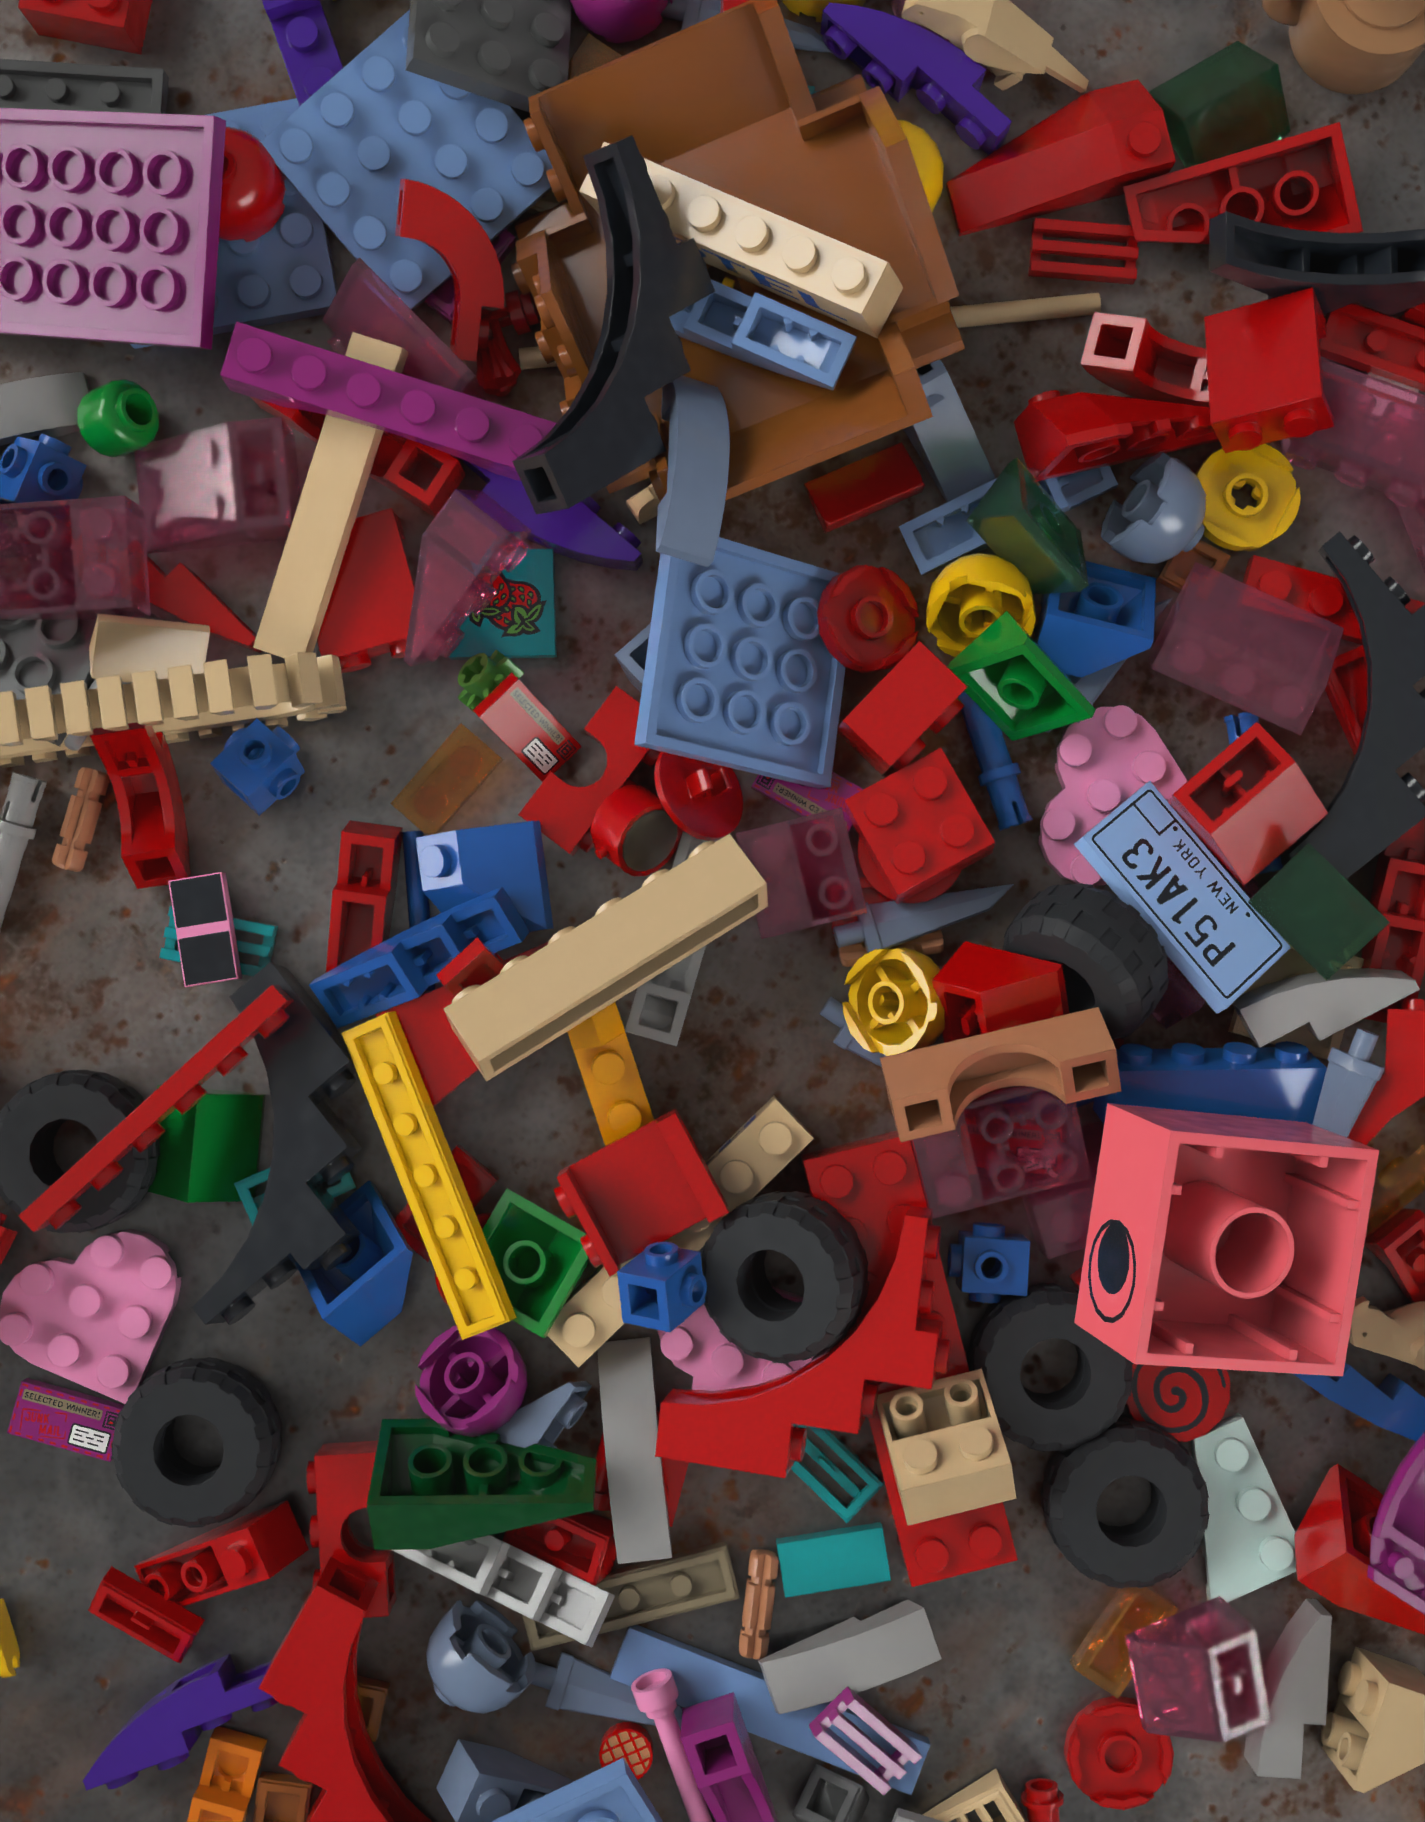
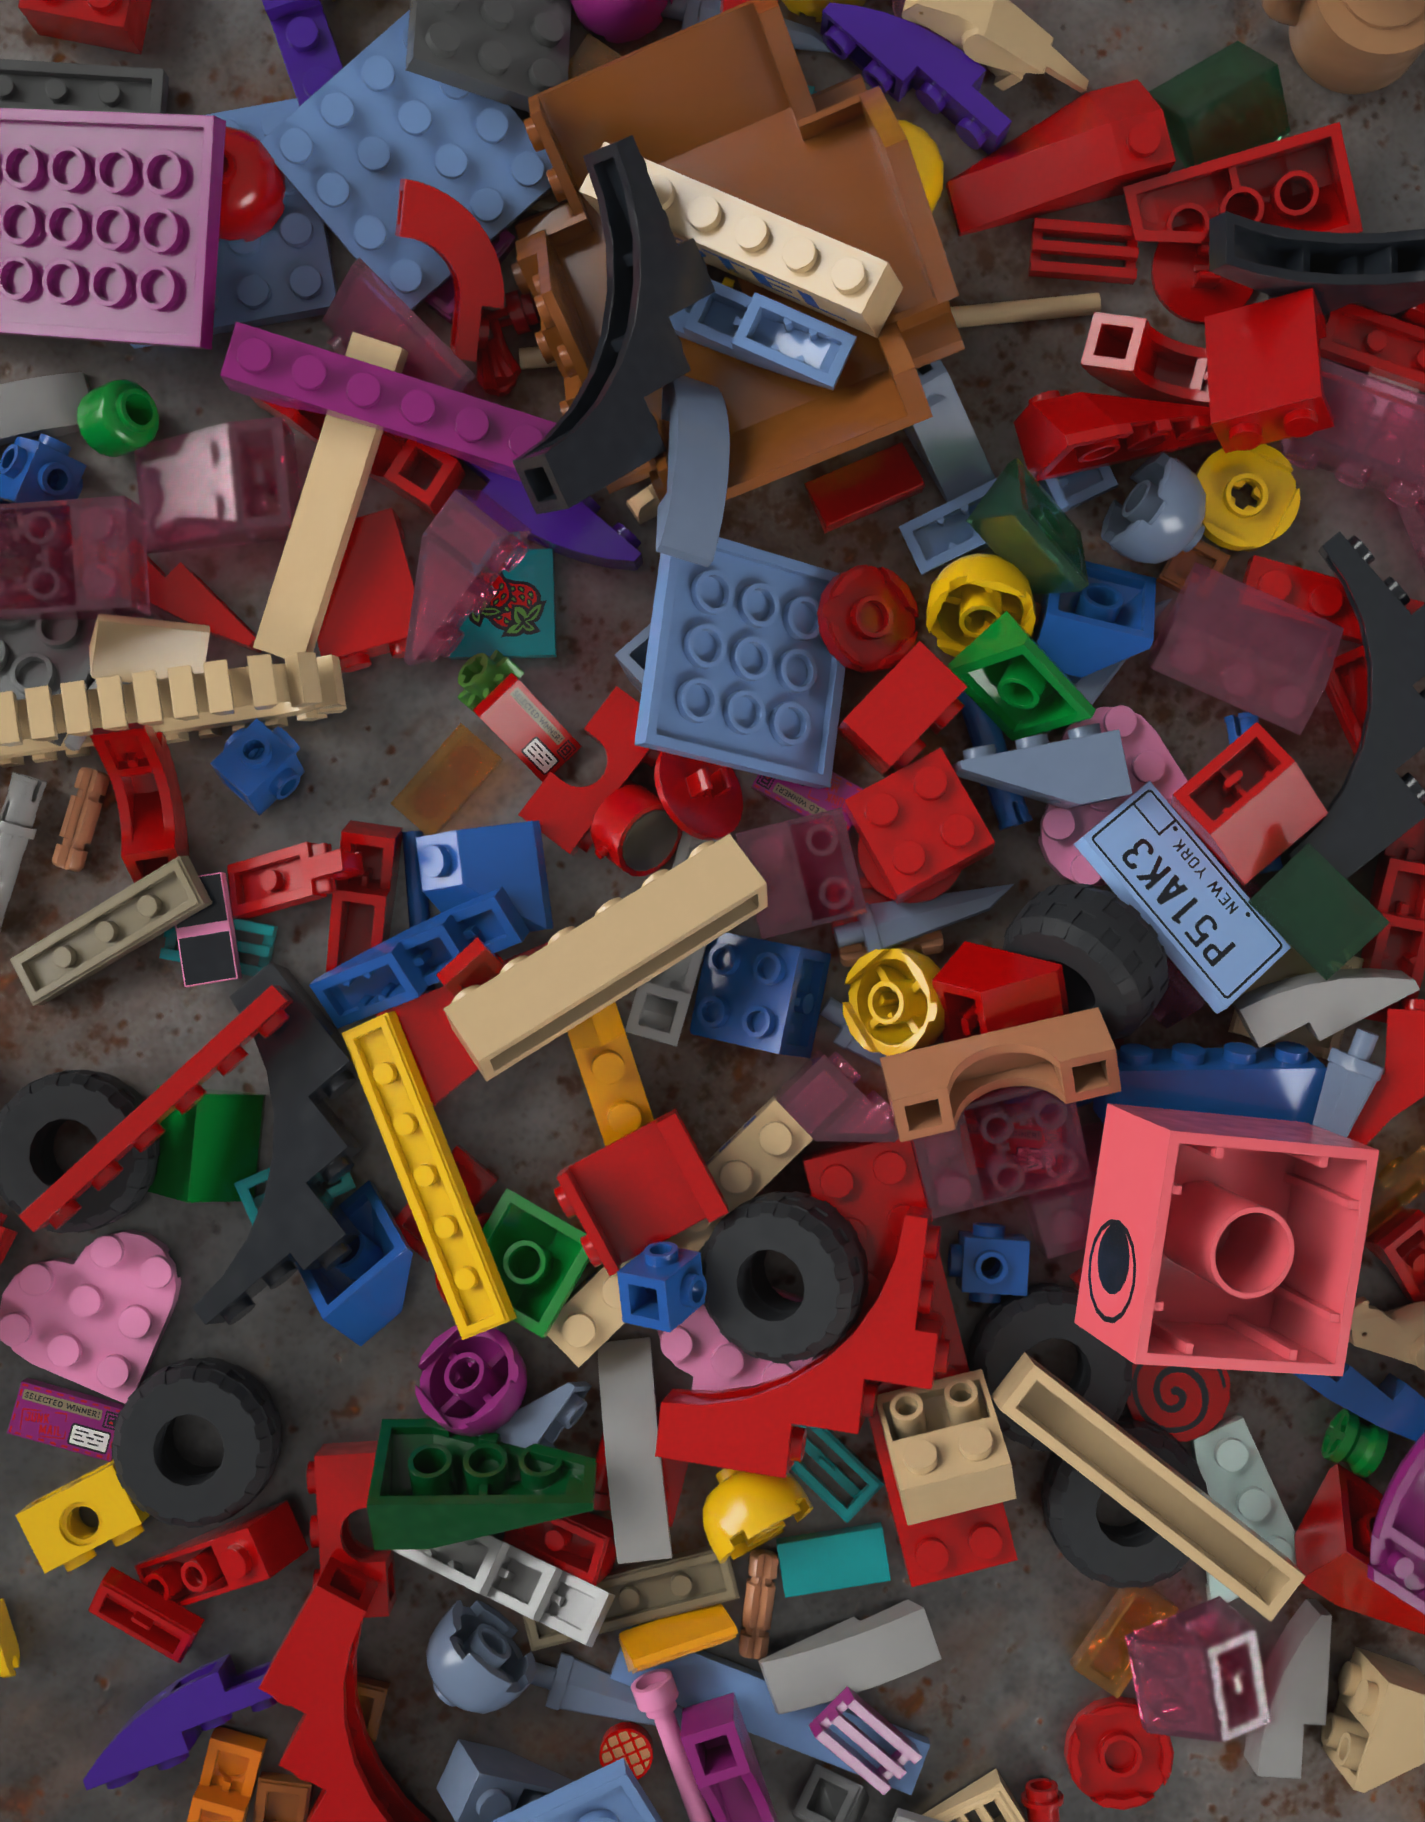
none -> dark tan tile [10,856,212,1006]
none -> yellow brick [15,1459,150,1573]
none -> red hinge [227,842,364,919]
none -> light orange slope [619,1603,739,1674]
none -> blue bracket [690,933,831,1058]
none -> yellow cylinder [703,1468,813,1564]
none -> clear pink slope [774,1050,899,1142]
none -> sand blue slope [952,723,1133,809]
none -> tan brick [991,1352,1306,1621]
none -> red piece [1151,243,1254,324]
none -> green wheel [1321,1409,1388,1478]

